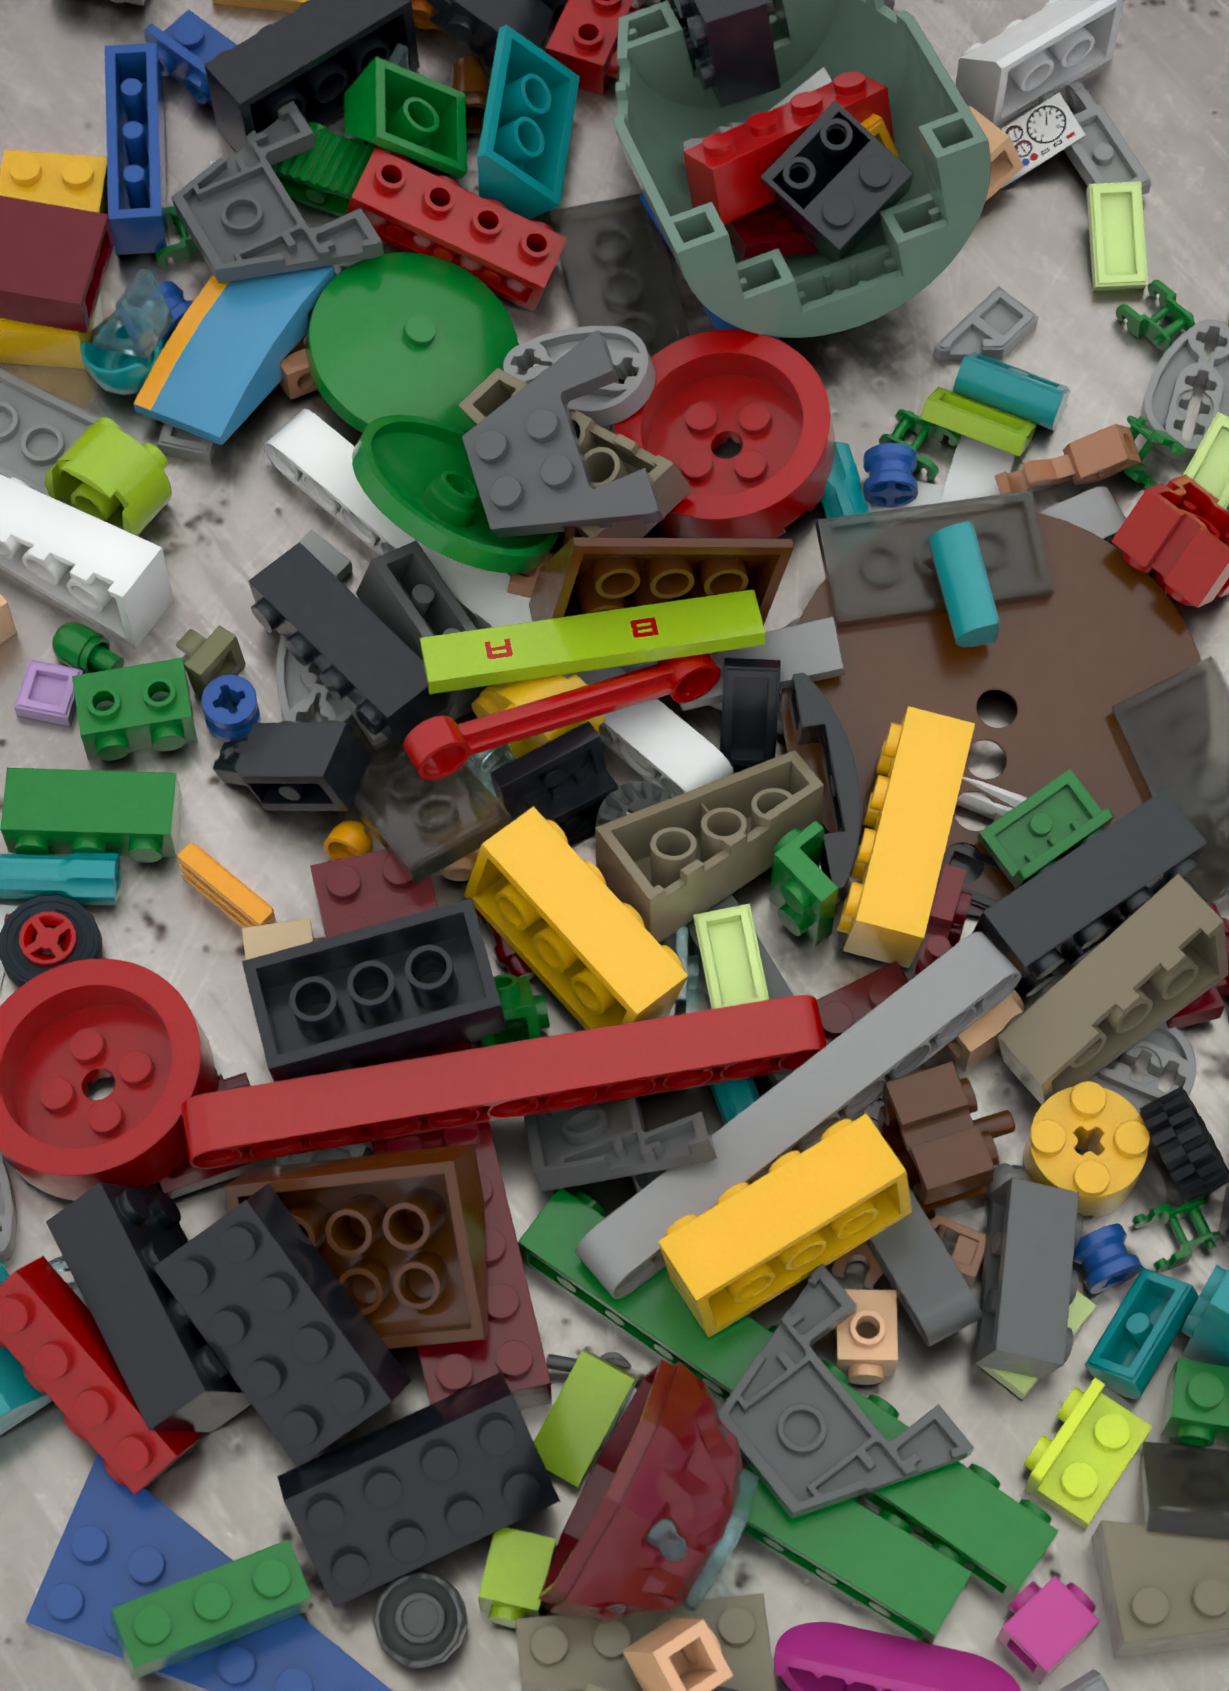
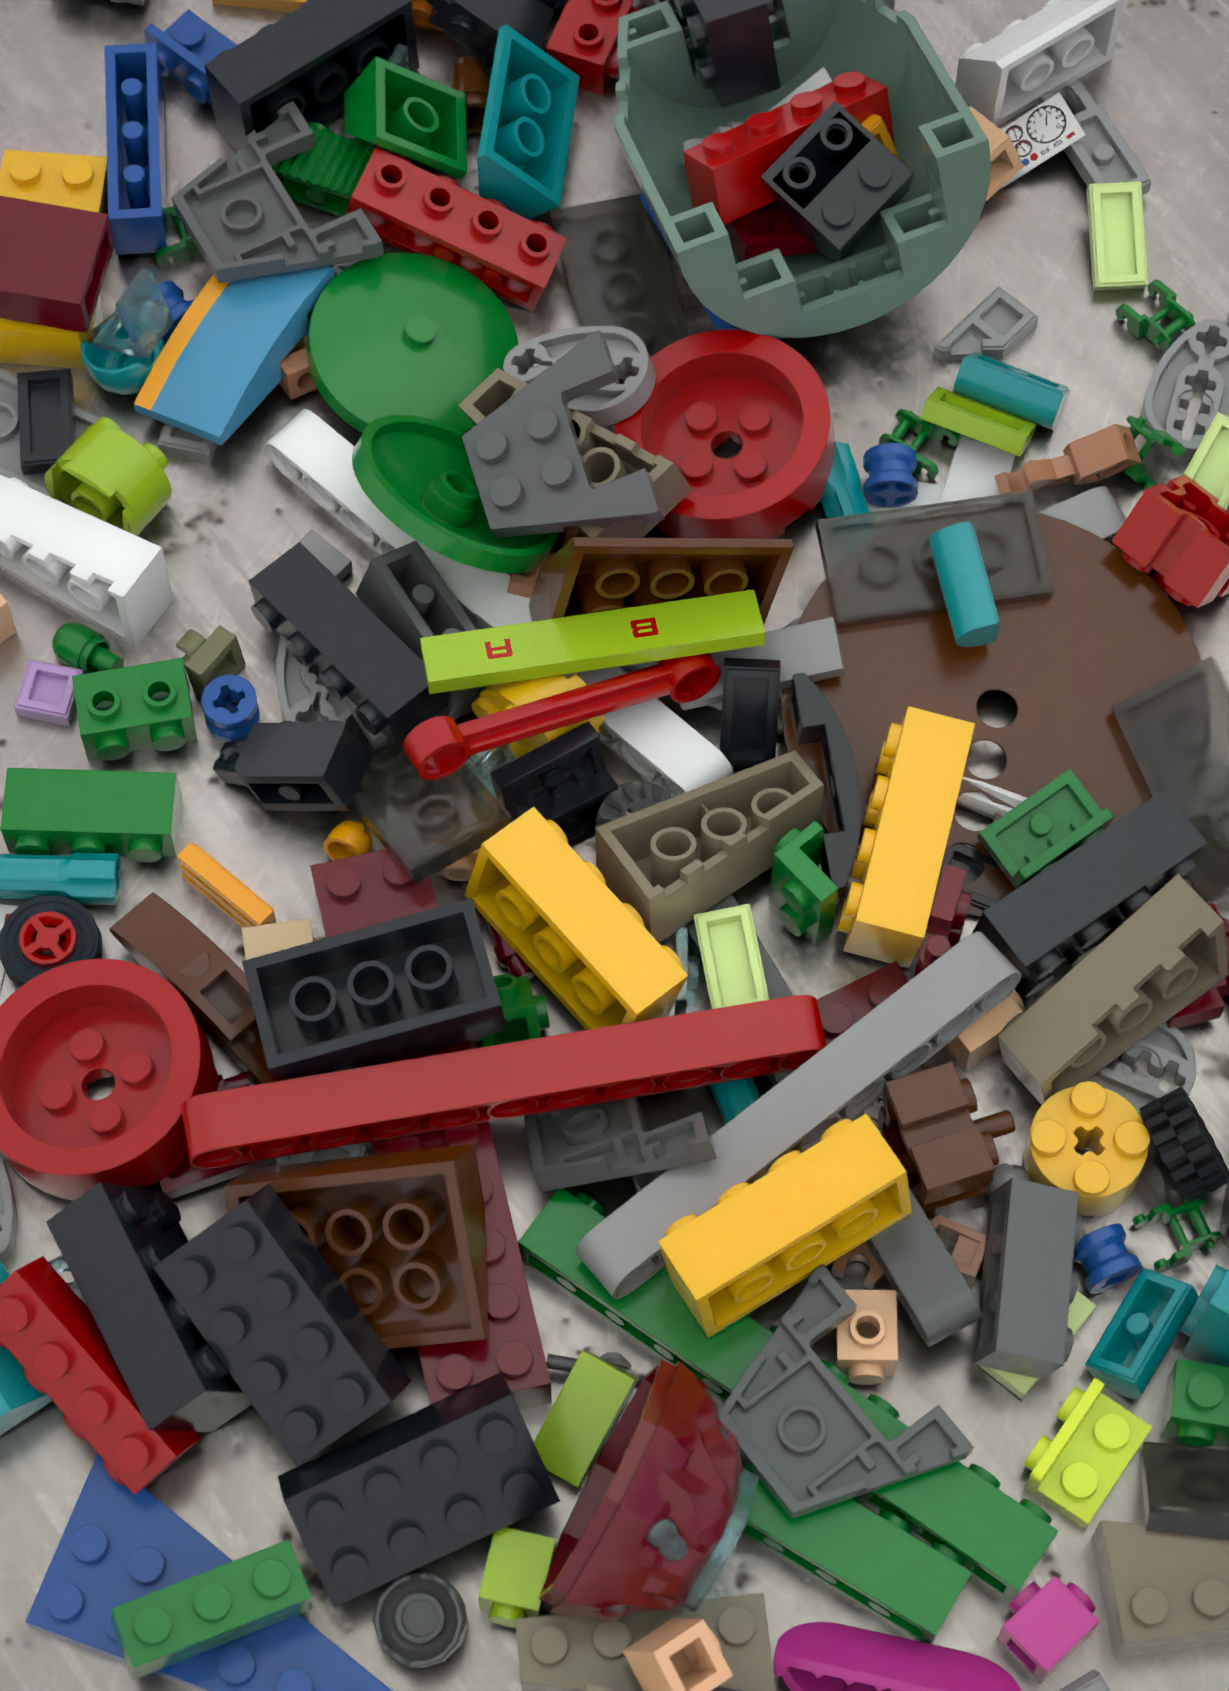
none -> black tile [17,368,76,475]
none -> reddish brown slope [109,892,274,1085]

